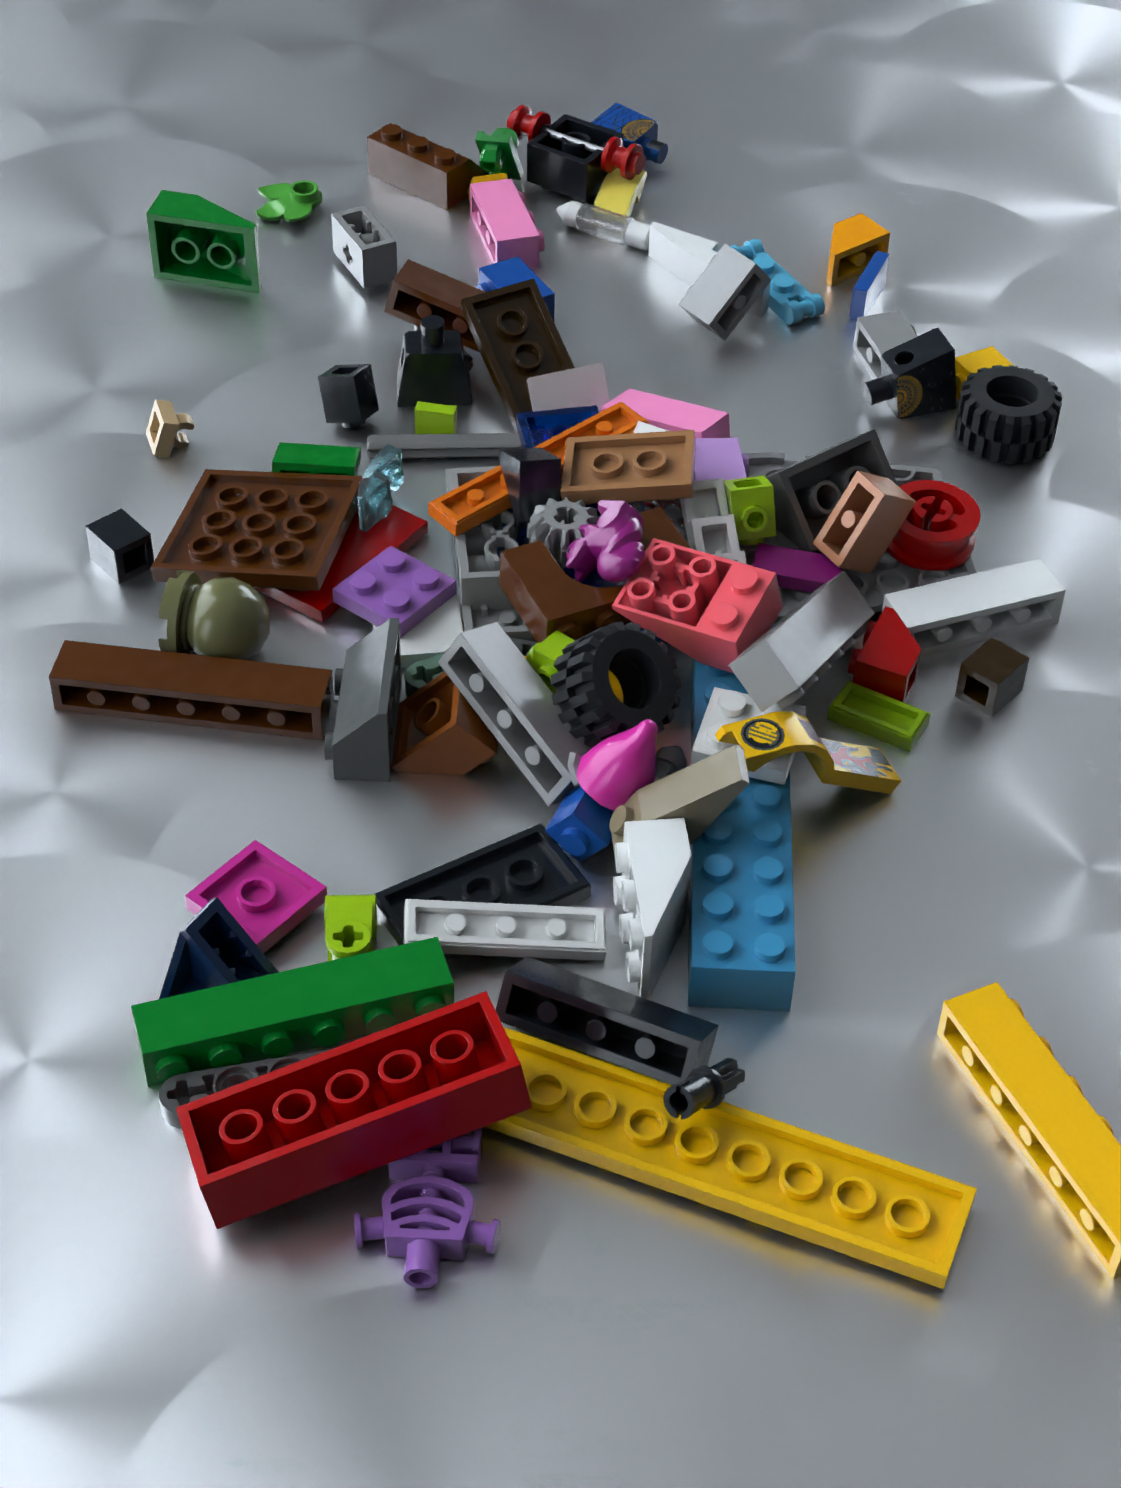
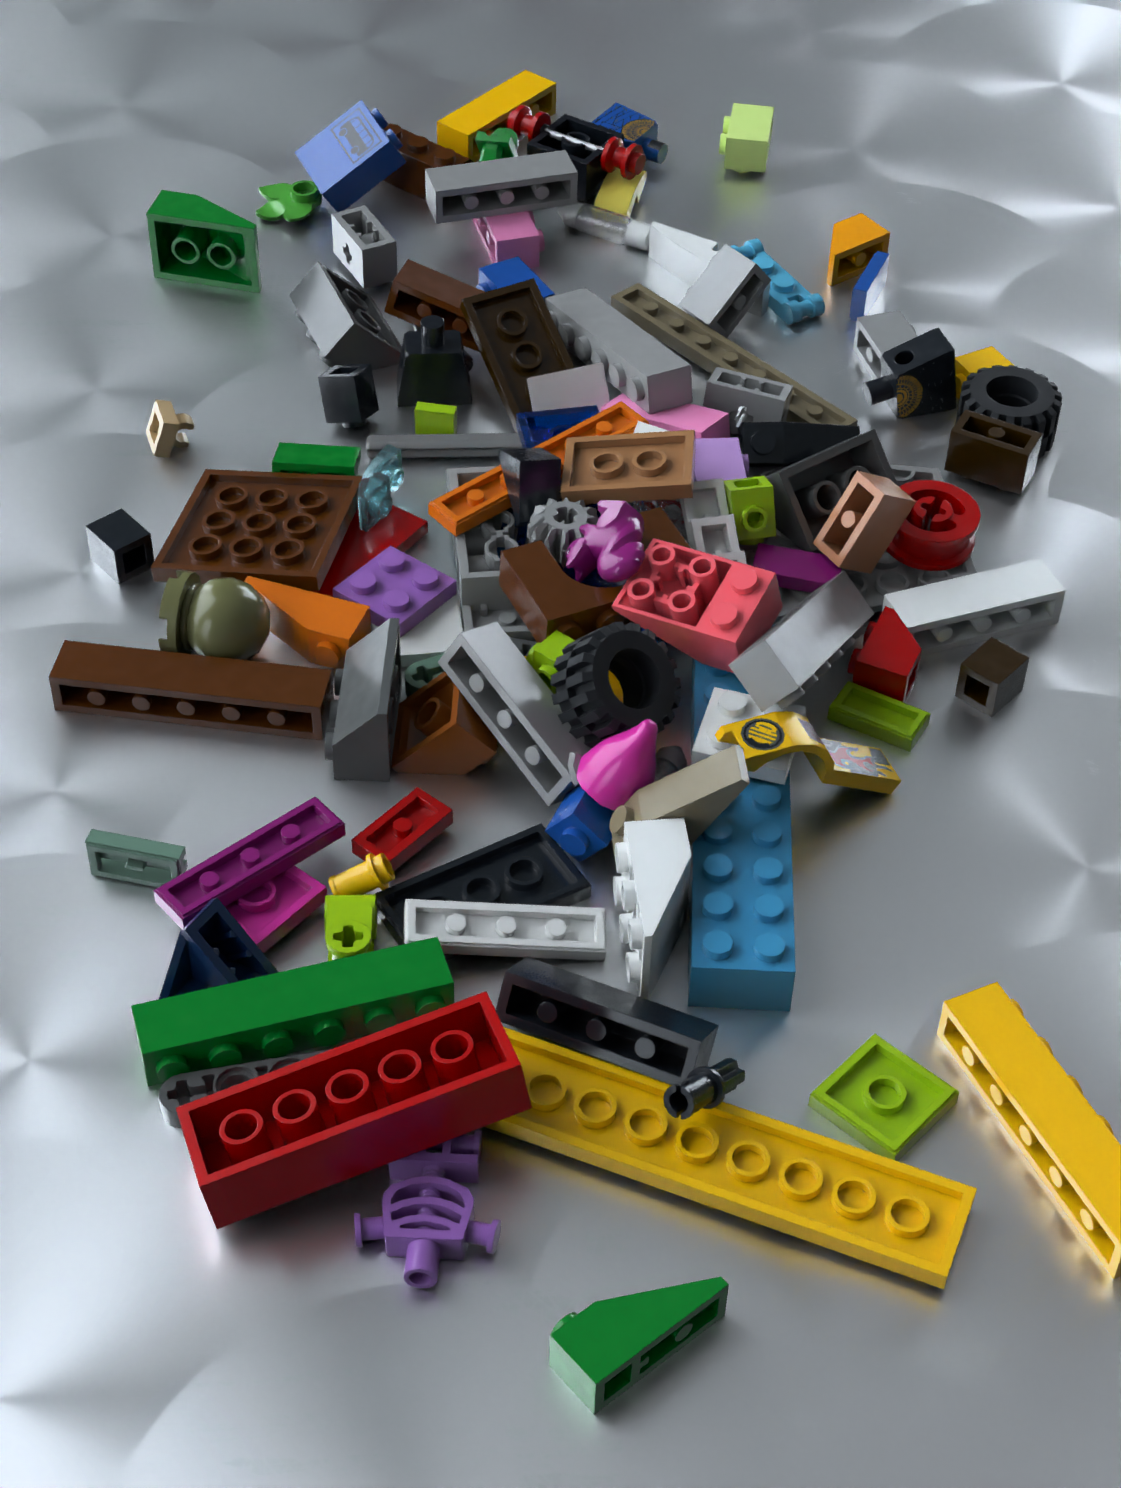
none -> sand green tile [85,829,188,888]
none -> magenta tile [153,797,346,929]
none -> orange slope [244,576,371,669]
none -> dark grey slope [289,262,402,370]
none -> brick [295,100,406,212]
none -> yellow pin [328,853,395,895]
none -> red plate [351,787,453,871]
none -> light grey brick [425,150,578,224]
none -> yellow brick [437,70,556,162]
none -> light grey brick [544,287,693,414]
none -> green slope [549,1277,729,1415]
none -> dark tan plate [611,283,858,426]
none -> light grey brick [703,367,793,435]
none -> yellowish green brick [719,103,774,173]
none -> black slope [738,422,860,467]
none -> lime tile [808,1034,959,1161]
none -> dark brown brick [944,409,1043,495]

